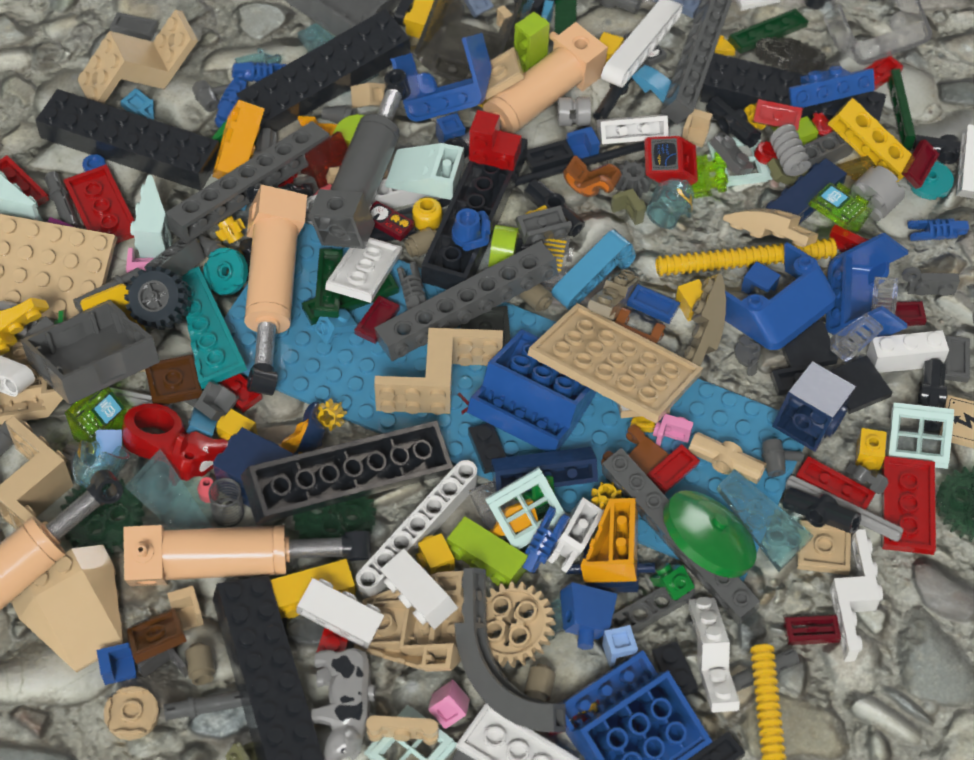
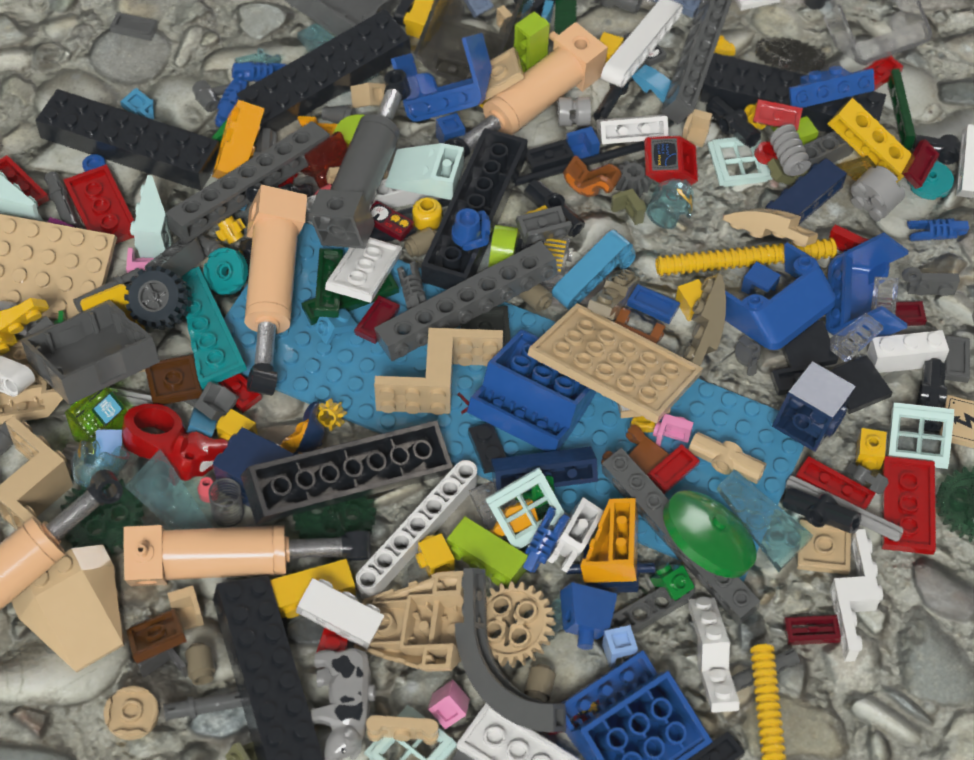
tan bracket [77,9,198,104] -> none
blue panel [97,643,137,685] -> none
white brick [380,548,458,629] -> none
red brick [469,110,522,171] -> none
yellow gear [591,482,622,510] -> none
black plate [651,641,699,696] -> none
clear neon green plate [688,152,728,199] -> none
dark grey hinge [710,132,754,176] -> none
dark green tile [728,8,809,54] -> none
dark grey piece [762,439,804,477] -> none
clear neon green slope [808,182,873,232] -> none
red axle [812,112,834,136] -> none

